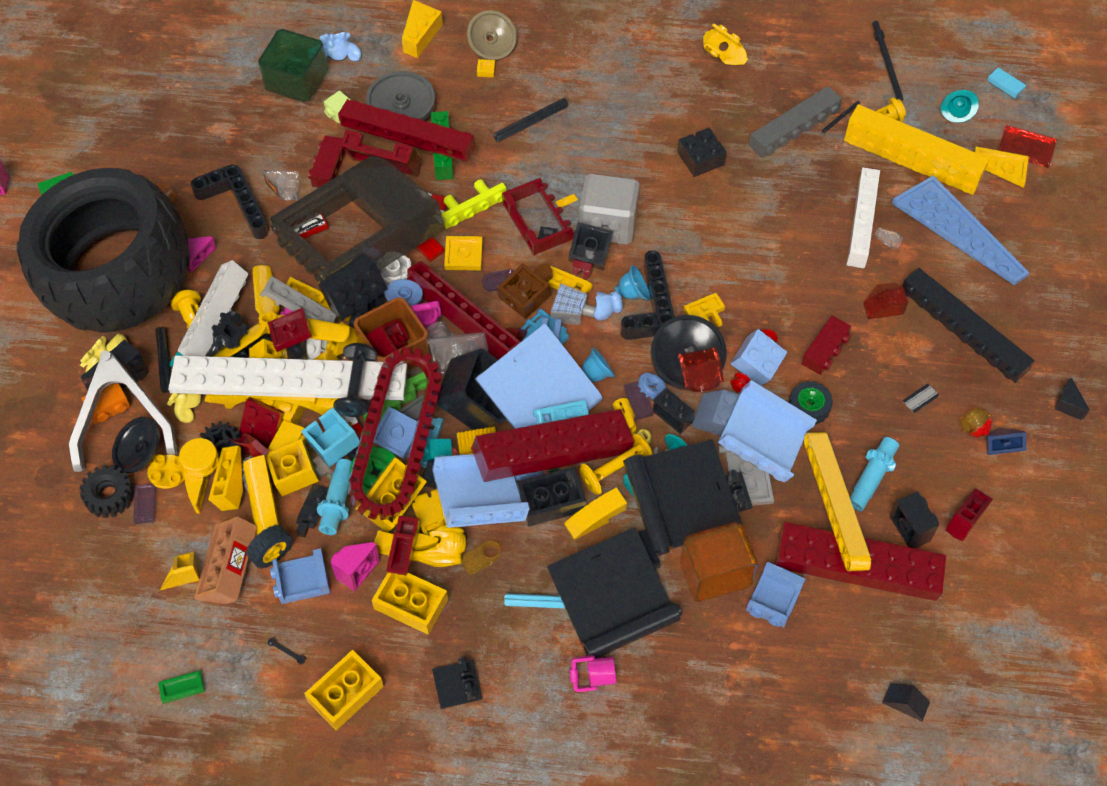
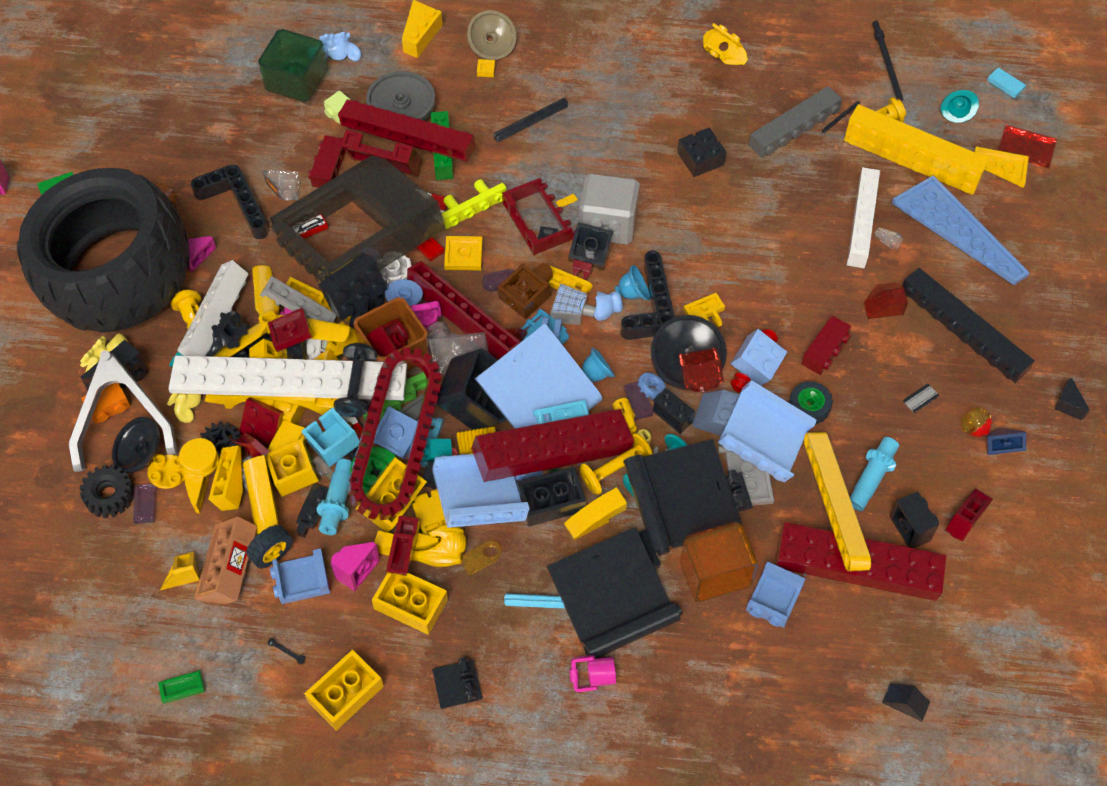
black axle [155,326,171,393] -> none

